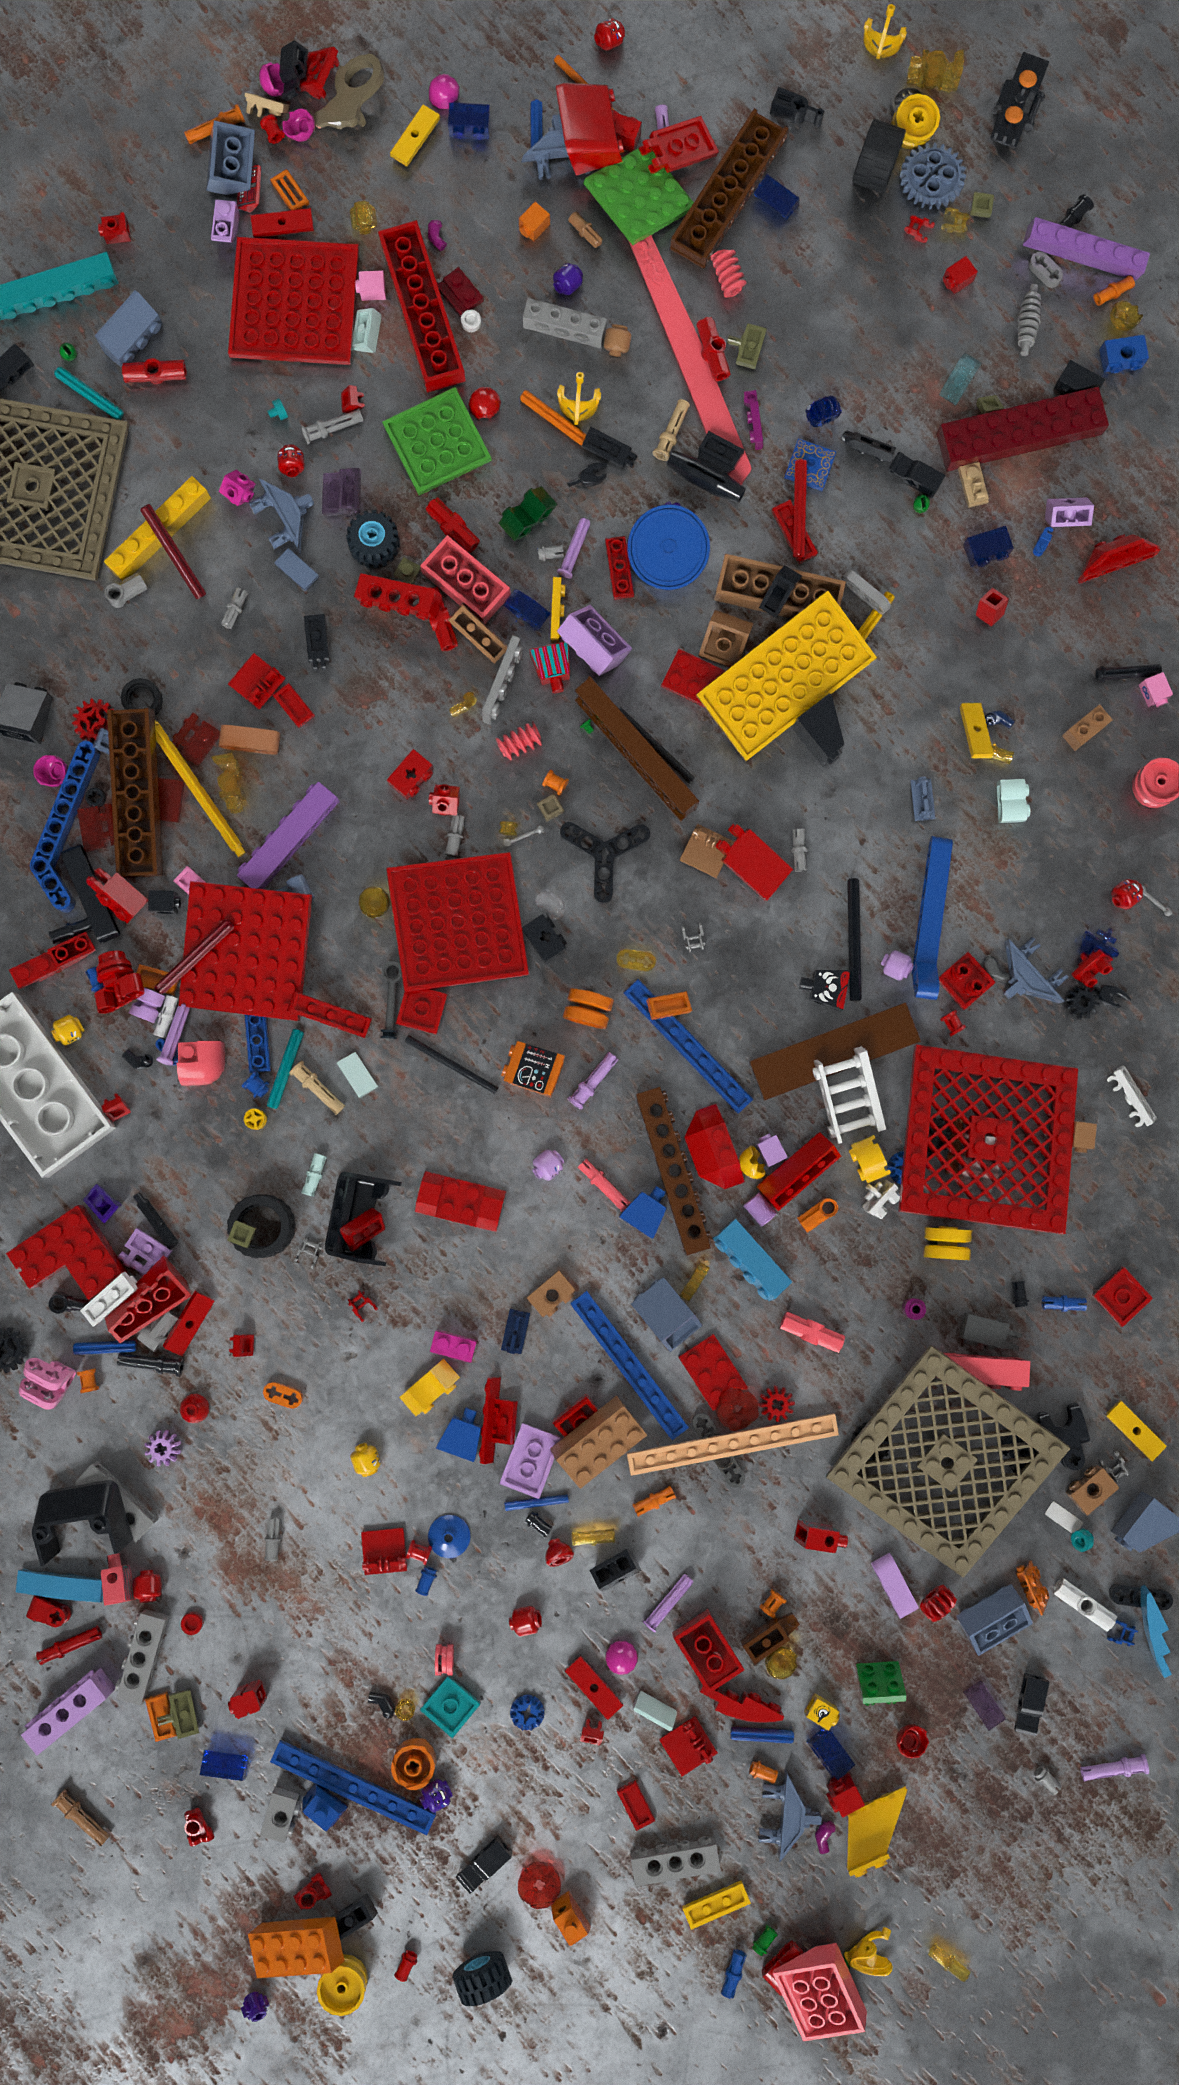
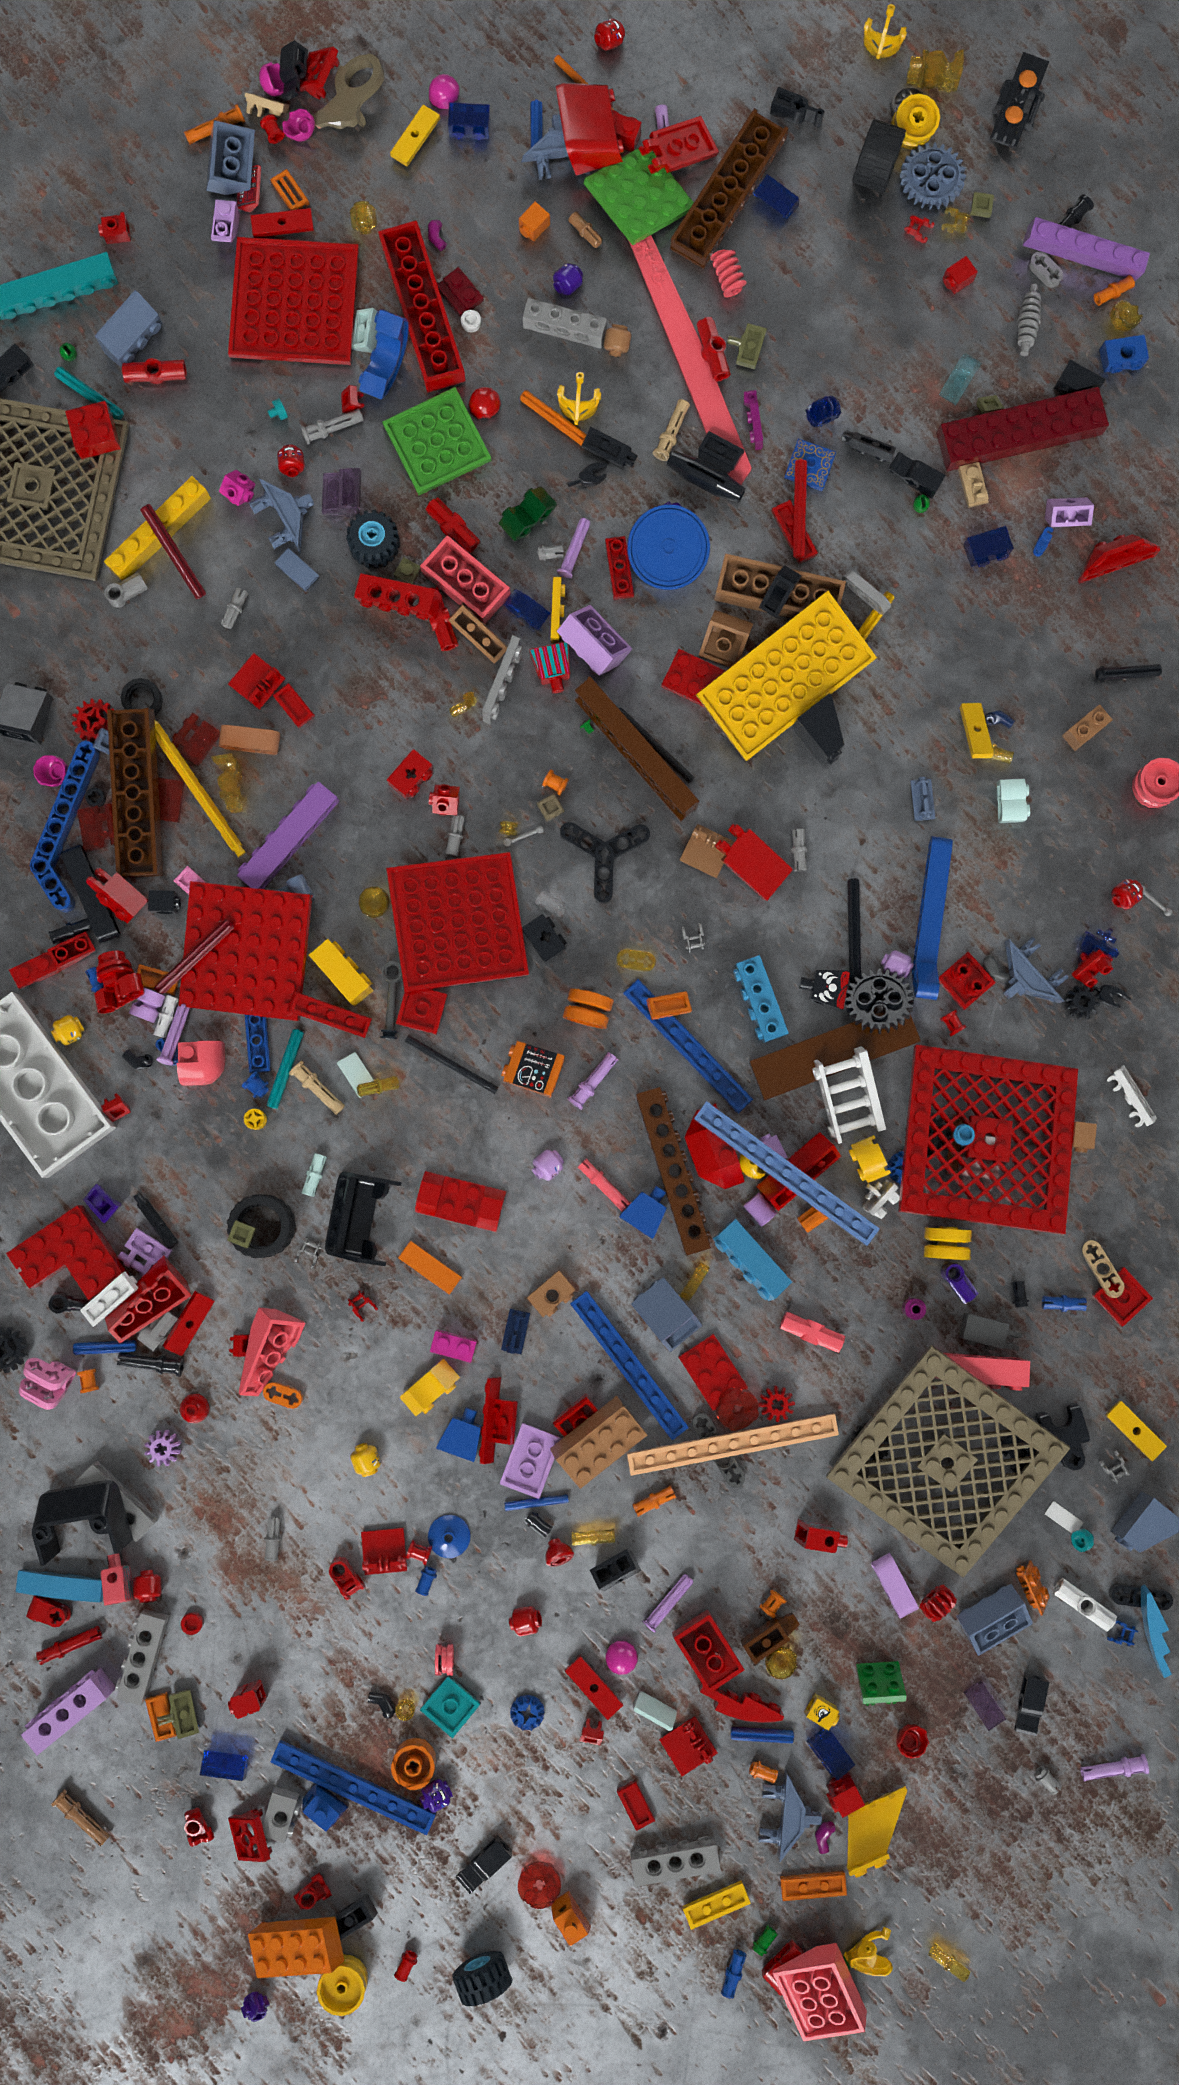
black hinge [304,614,330,671] -> none
red slope [340,1208,385,1252] -> none
bright pink brick [355,271,386,301] -> none
coral piece [495,721,542,761] -> none
red brick [975,588,1009,627] -> none
medium nougat brick [1065,1465,1119,1516] -> none
bright pink brick [1139,672,1173,707] -> none
none -> red brick [65,401,121,459]
none -> red piece [228,1809,272,1862]
none -> coral wedge [239,1307,305,1396]
none -> yellow brick [309,939,374,1007]
none -> red piece [329,1557,366,1601]
none -> clear yellow axle [357,1075,399,1097]
none -> blue brick [359,309,409,400]
none -> orange tile [398,1241,462,1295]
none -> medium blue plate [694,1101,880,1246]
none -> dark azure brick [733,955,789,1044]
none -> orange tile [780,1871,847,1901]
none -> black gear [845,969,914,1034]
none -> dark purple piece [940,1262,979,1304]
none -> dark azure plate [953,1124,975,1146]
none -> tan beam [1082,1240,1124,1298]

